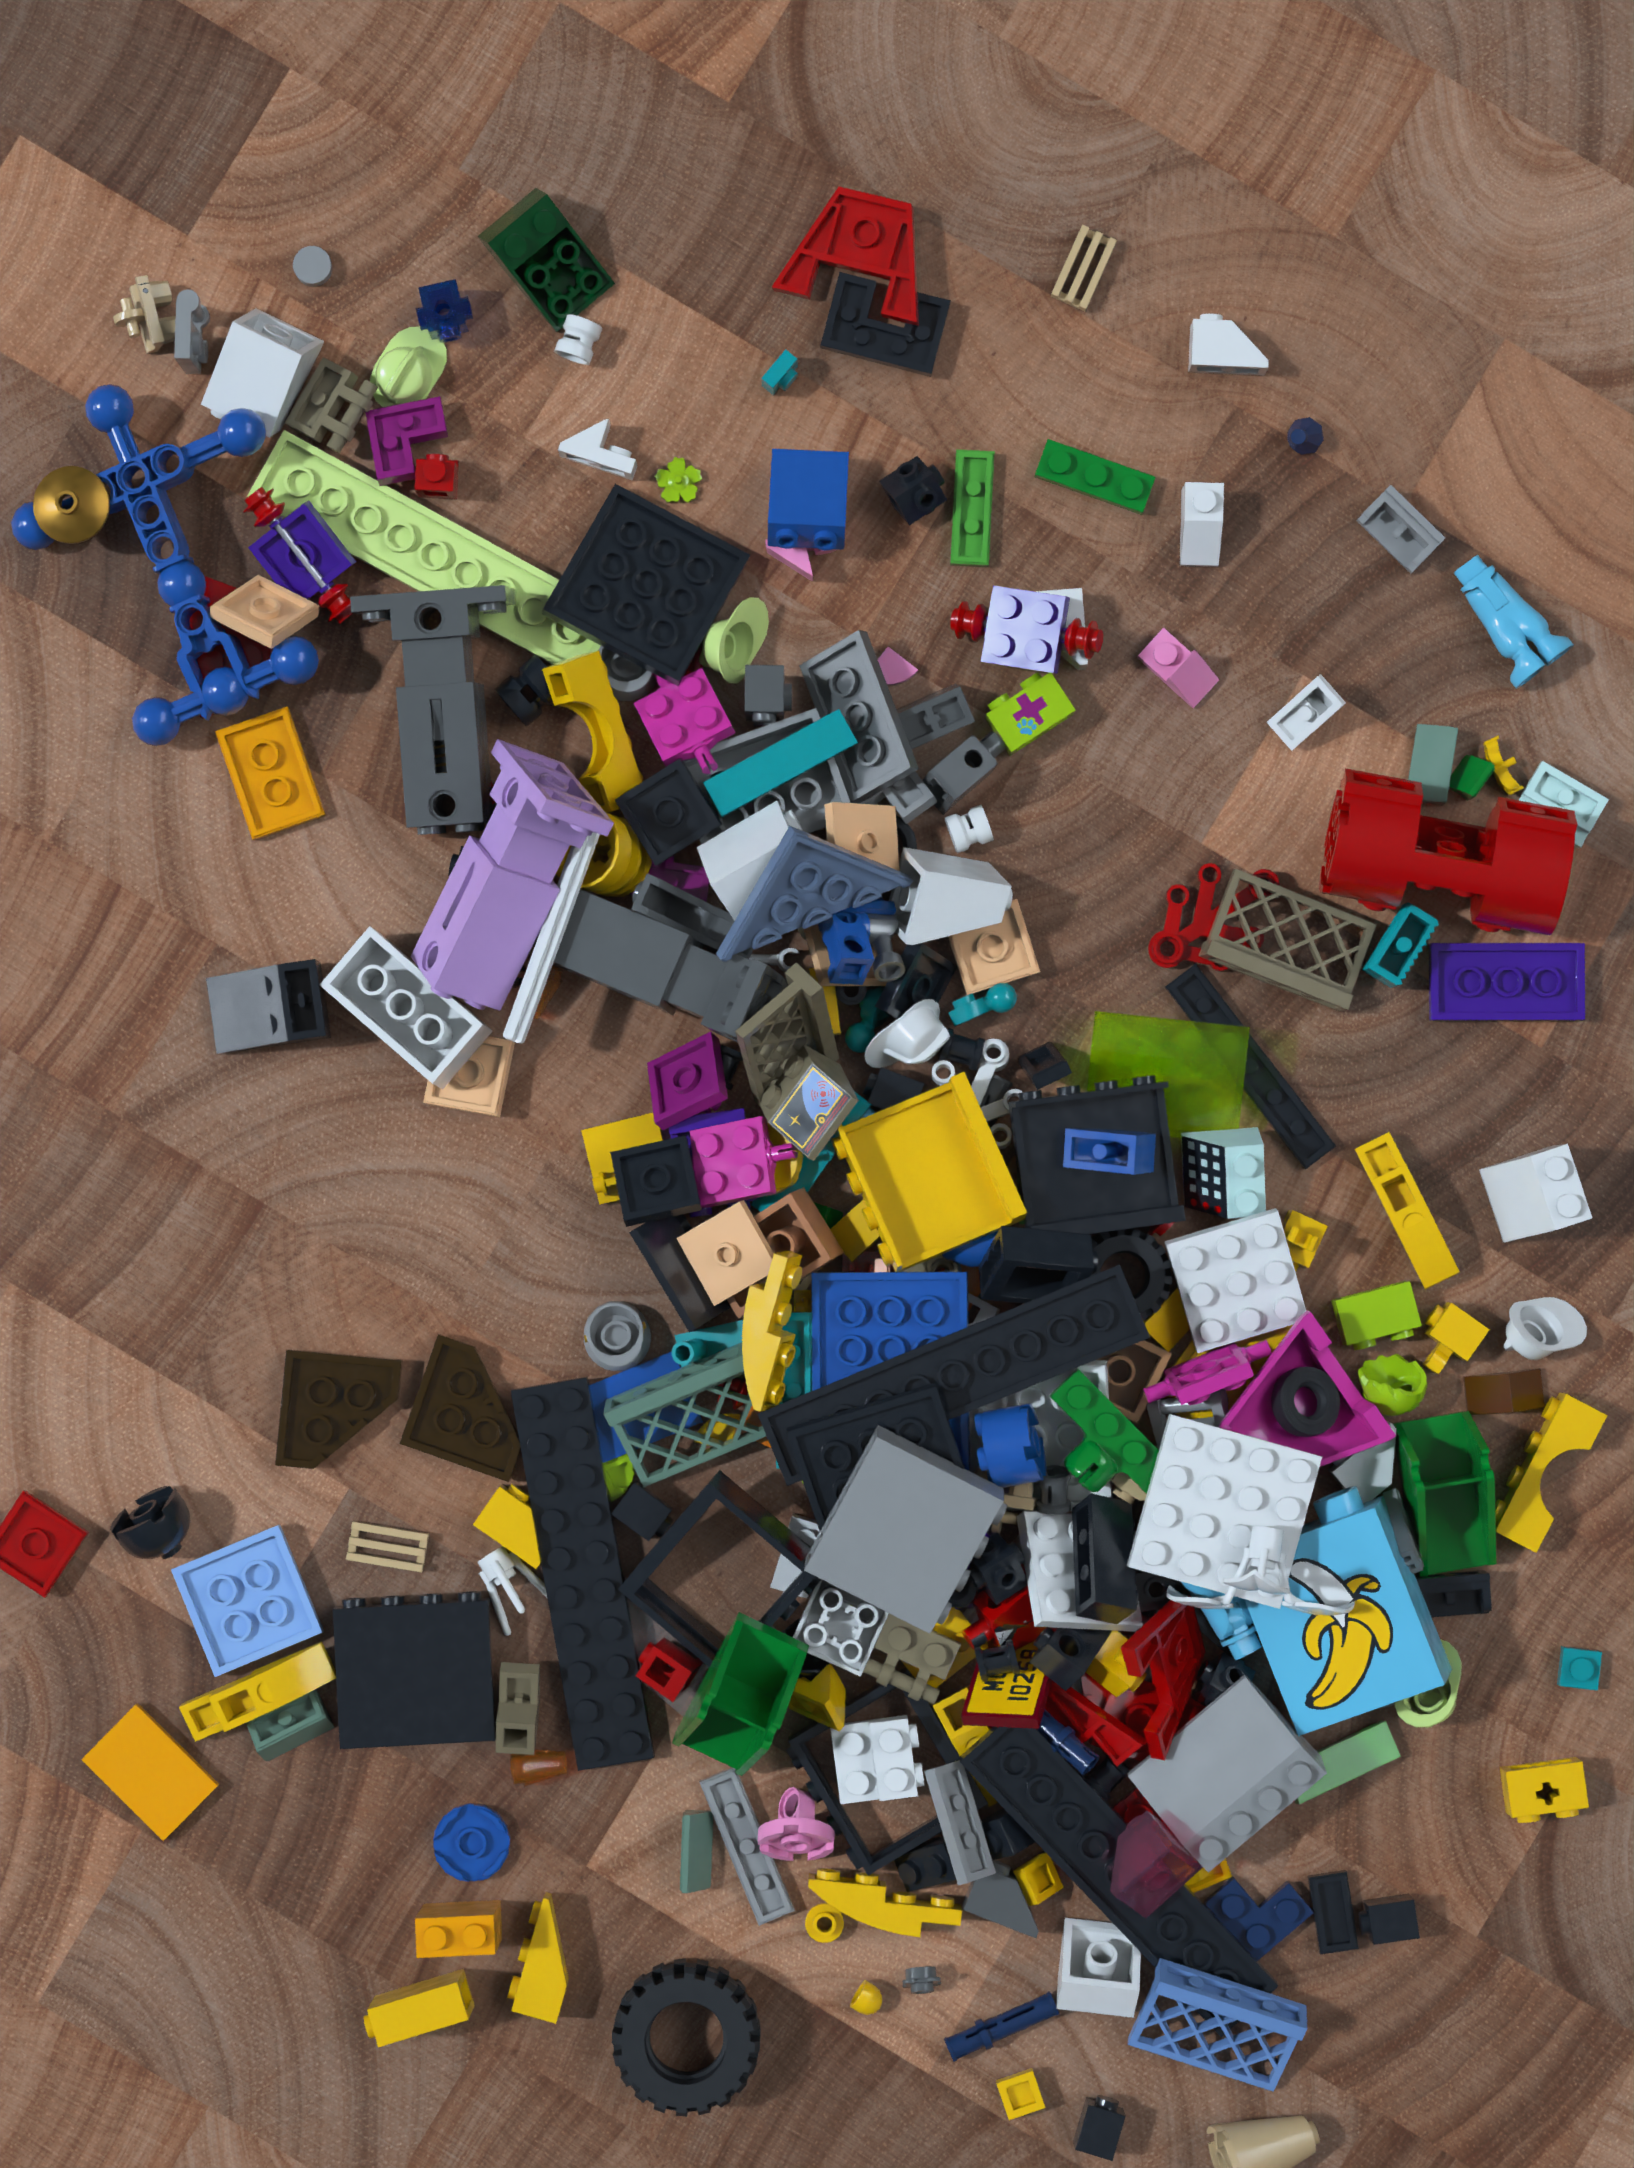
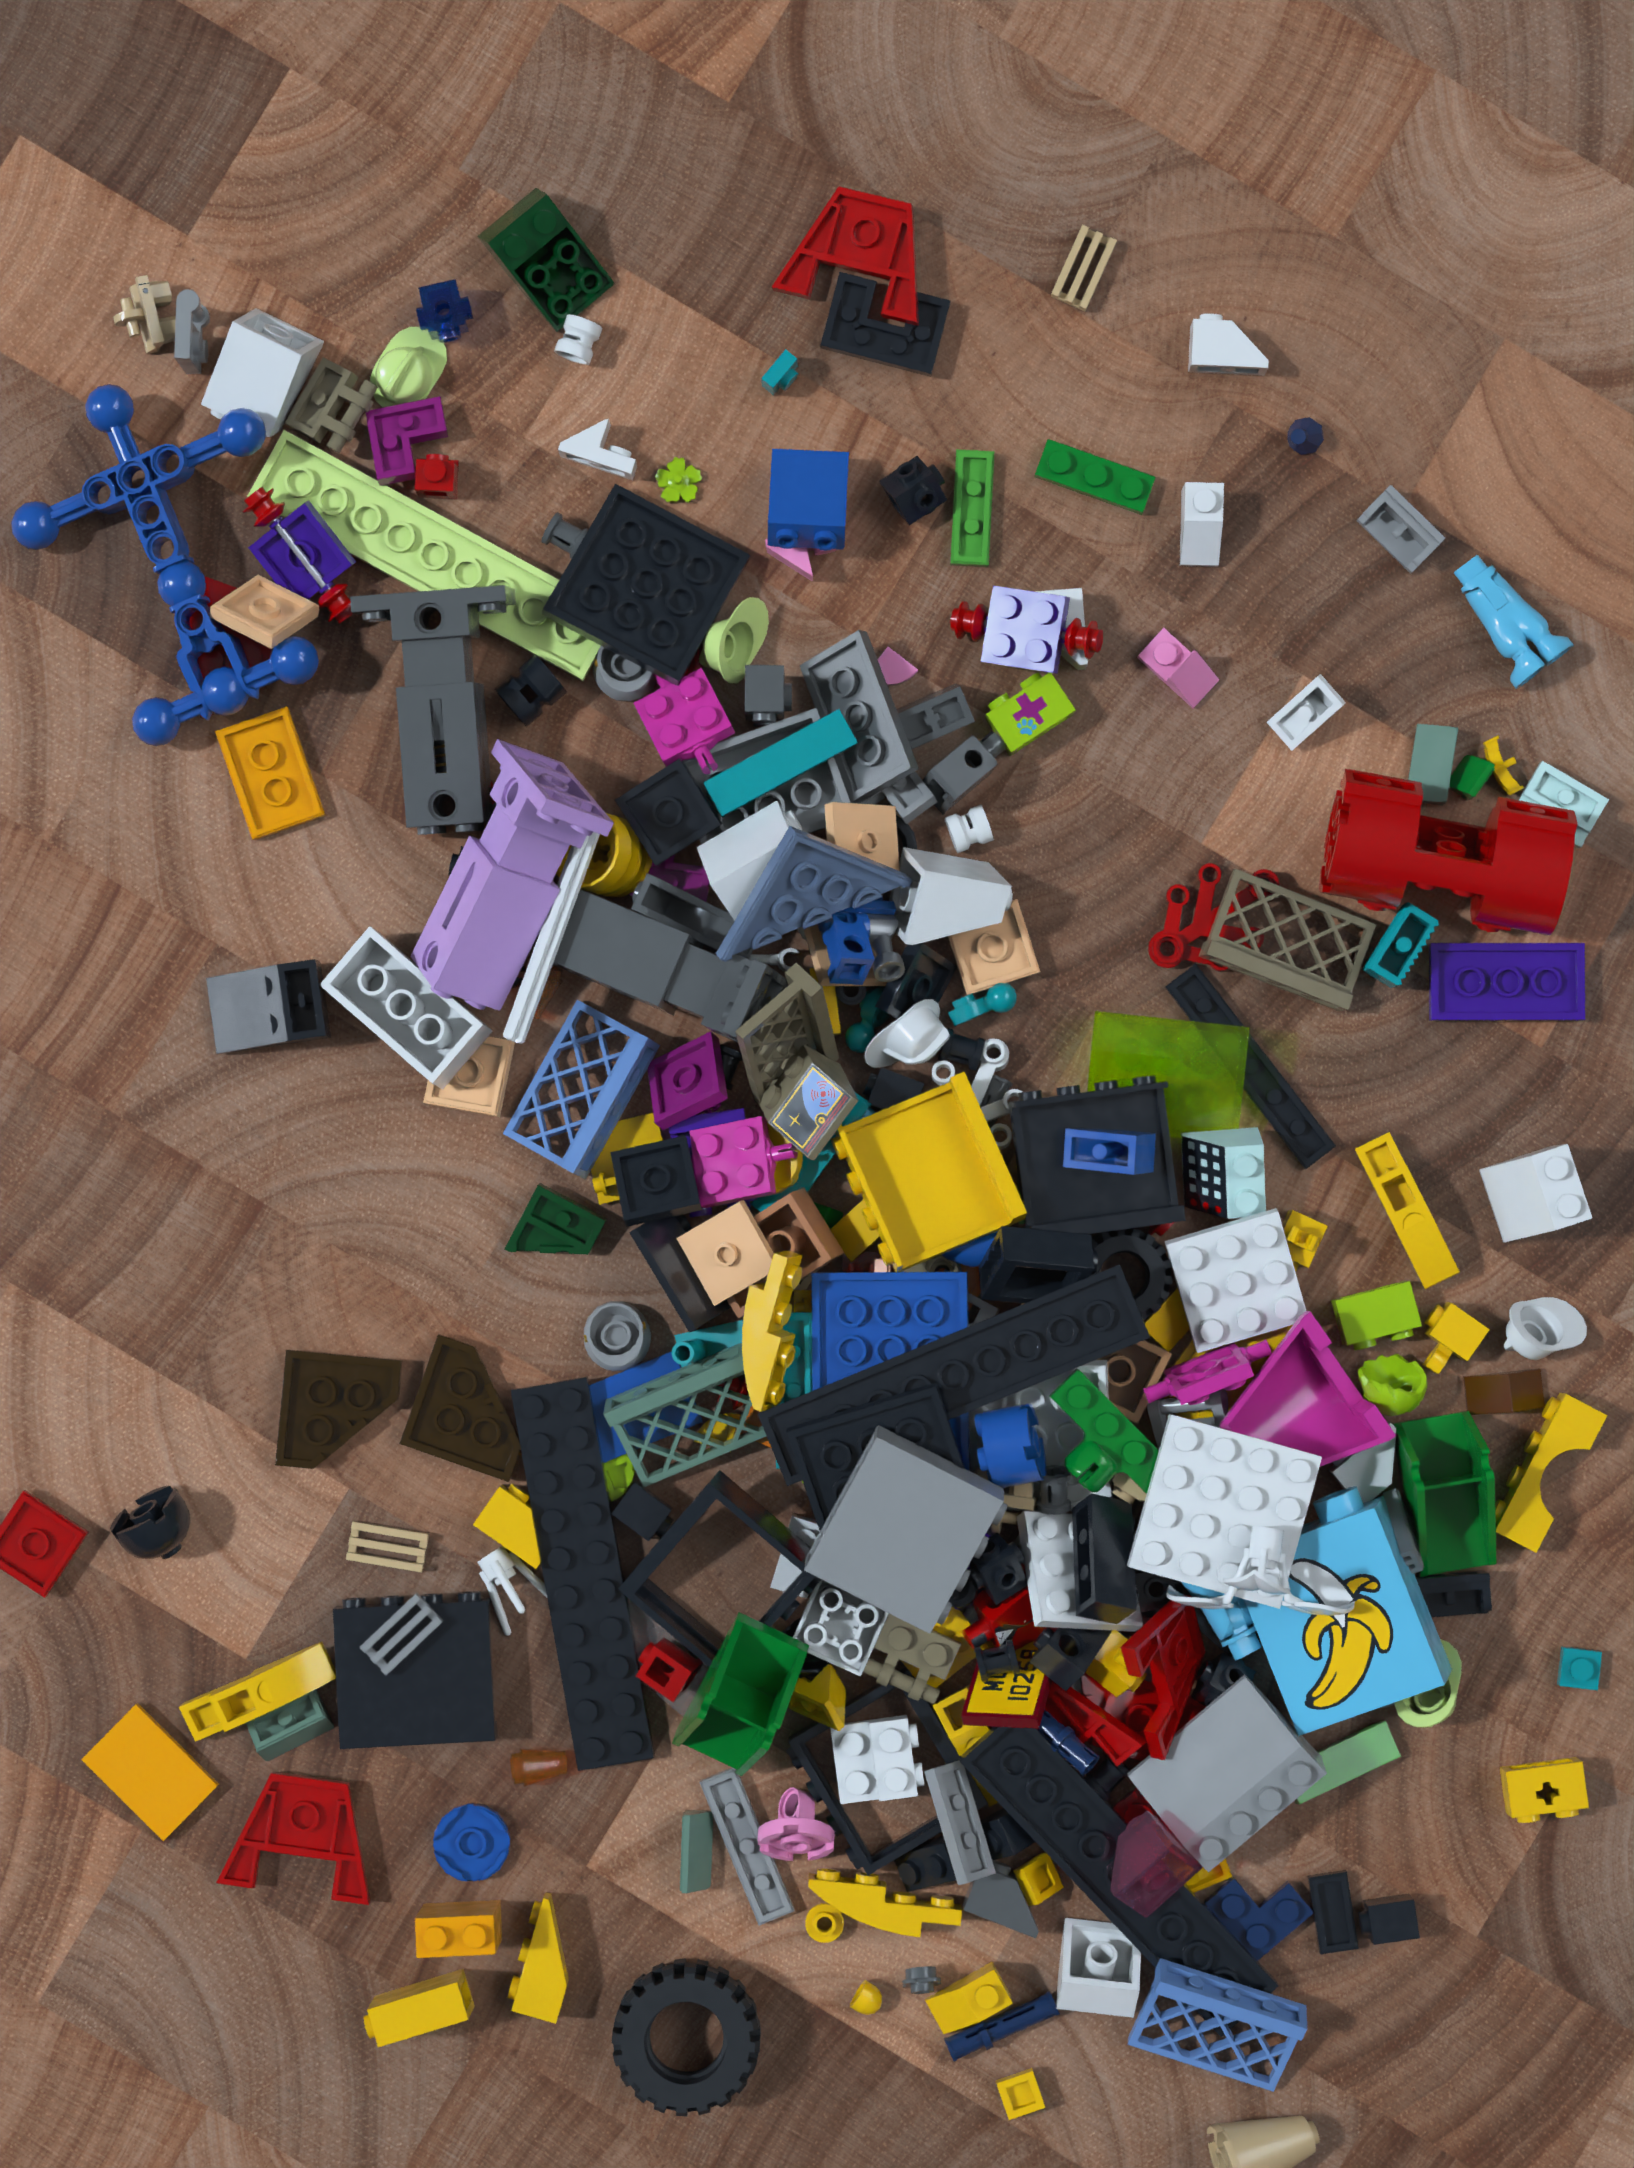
pearl gold dish [33,466,110,544] -> none
light blue plate [171,1524,324,1677] -> none
light grey tile [293,246,333,287] -> none
dark tan brick [495,1662,540,1755] -> none
yellow arch [542,651,644,813] -> none
black tile [1017,1042,1072,1090] -> none
black brick [1073,2095,1126,2161] -> none
black tyre [1271,1367,1340,1437] -> none
none -> red wing [216,1771,371,1905]
none -> light grey tile [359,1593,444,1675]
none -> medium blue fence [503,1000,660,1180]
none -> dark green wing [504,1183,607,1255]
none -> dark grey bush [541,512,589,559]
none -> yellow slope [925,1962,1013,2034]

